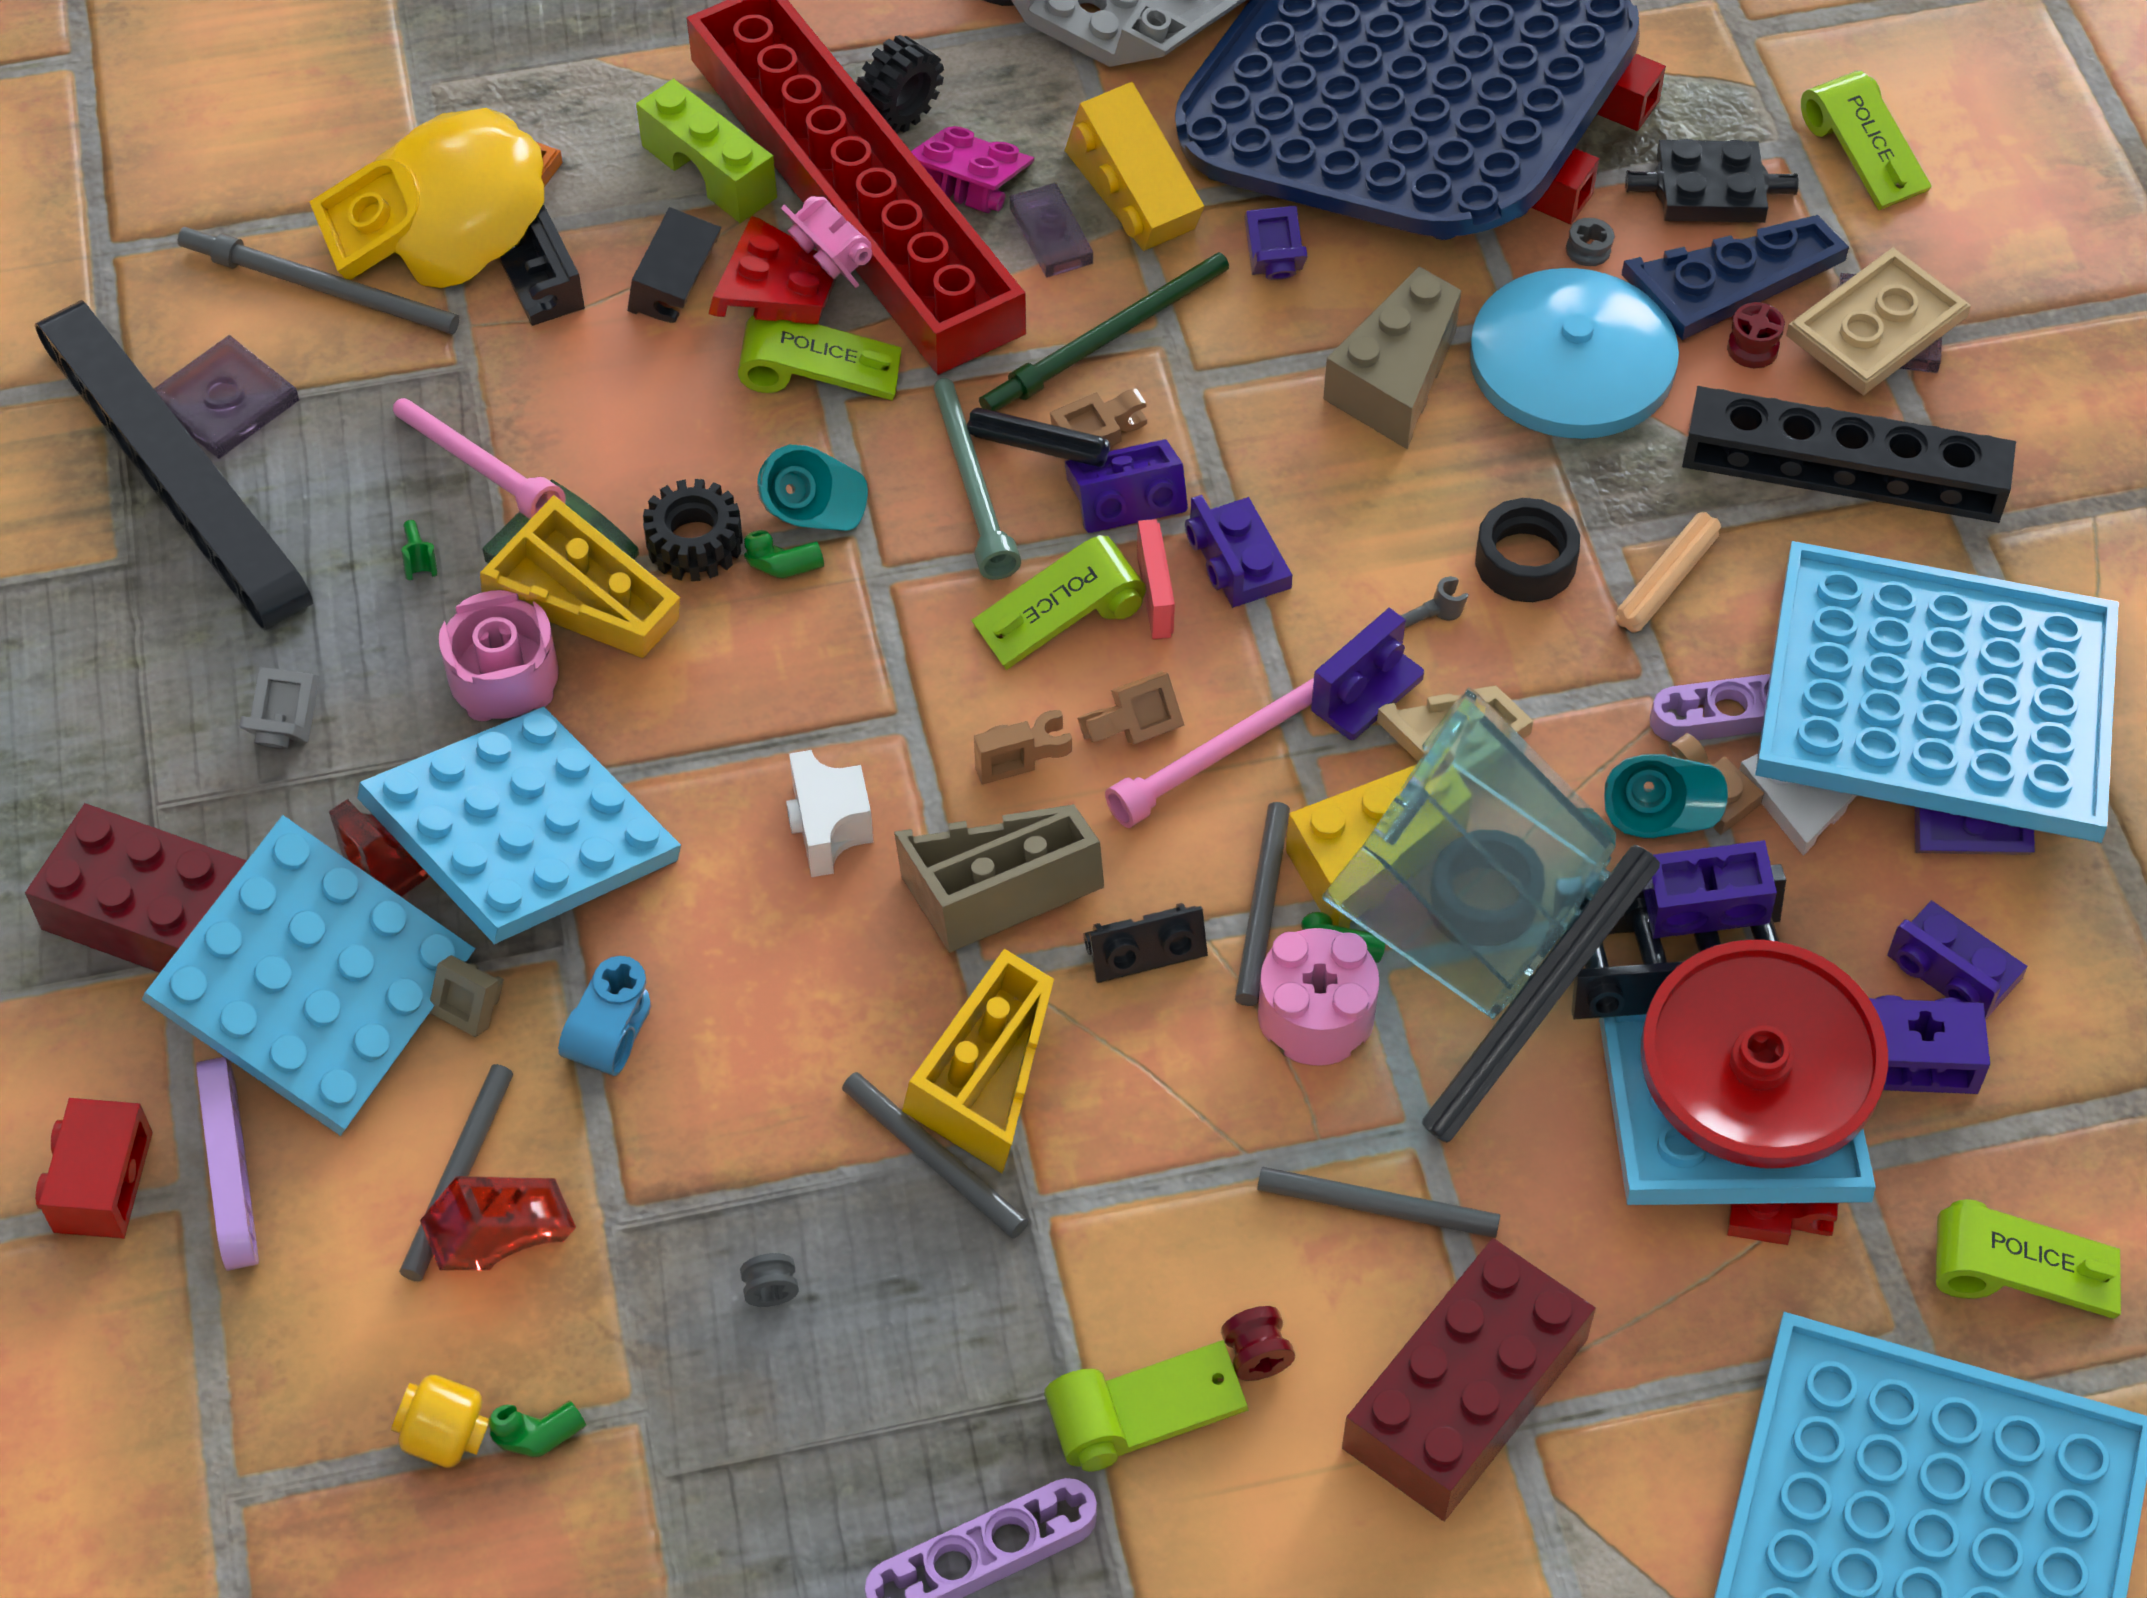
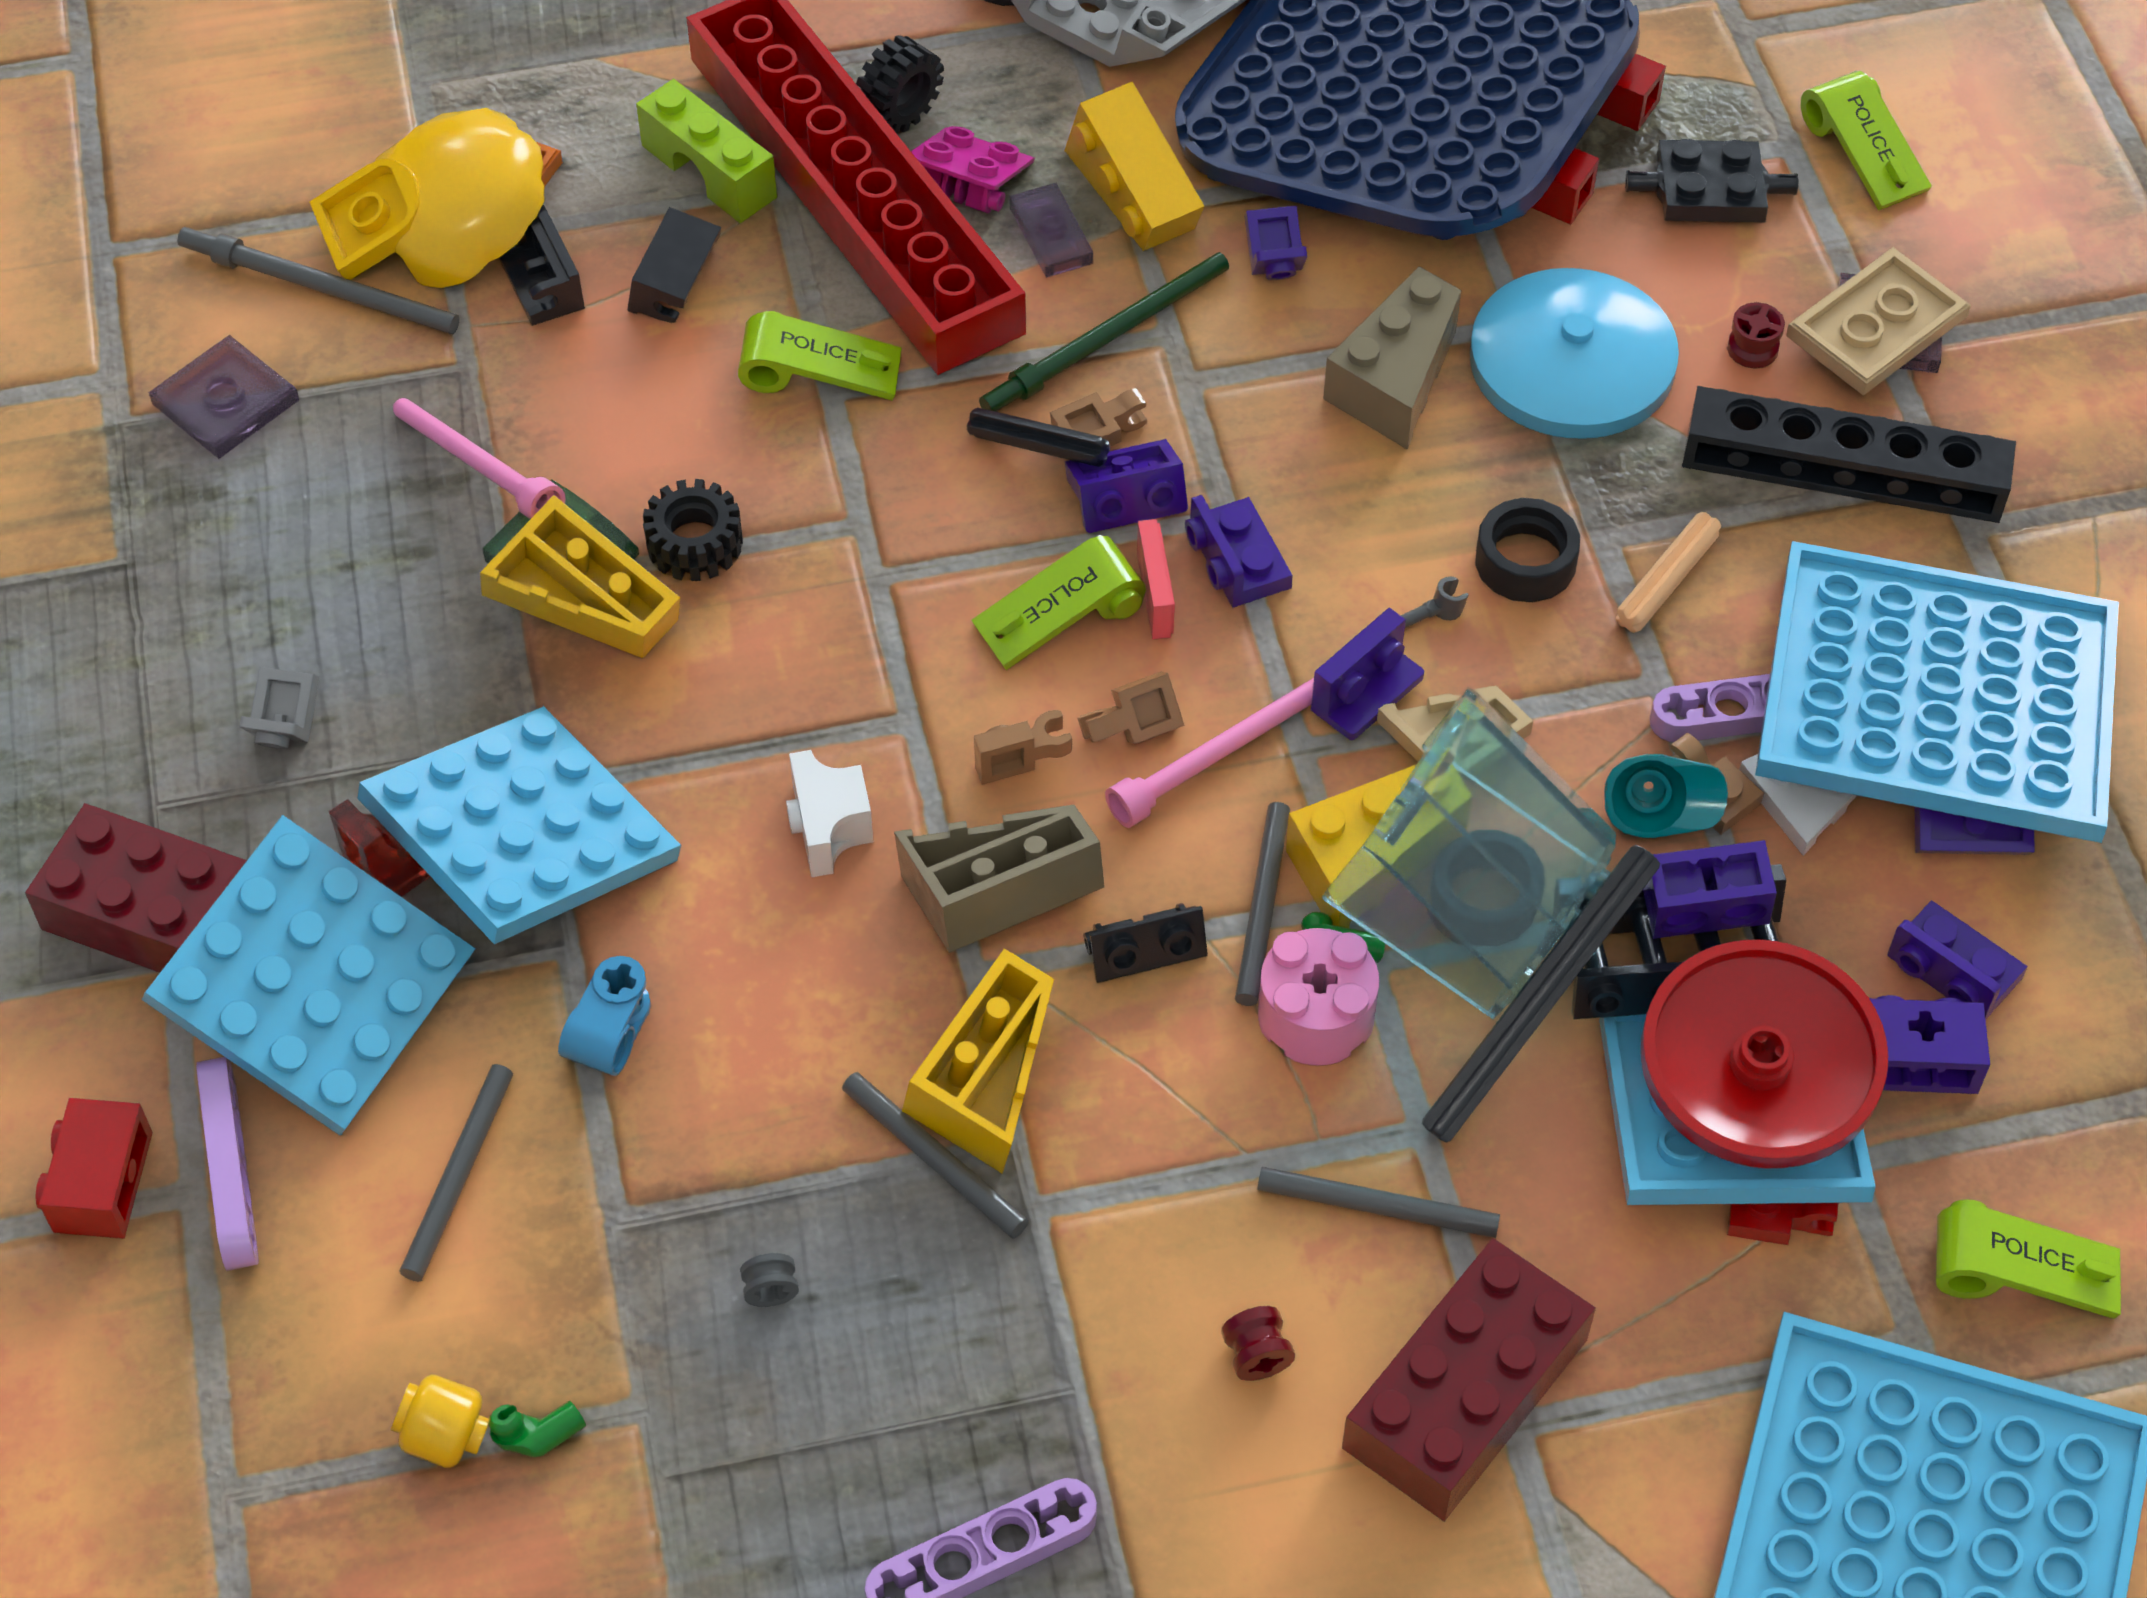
black beam [34,300,313,631] -> none
green hand [401,520,437,580] -> none
clear red arch [420,1176,576,1271] -> none
dark tan tile [430,955,504,1037] -> none
bright pink brick [439,590,559,721] -> none
red wing [708,216,837,324] -> none
green arm [744,530,824,579] -> none
teal cap [757,444,868,531] -> none
bright pink hinge [781,196,872,288] -> none
sand green piece [934,378,1021,580] -> none
lime door [1044,1340,1249,1472] -> none
dark grey bush [1566,218,1615,266] -> none
dark blue wing [1621,215,1849,340] -> none

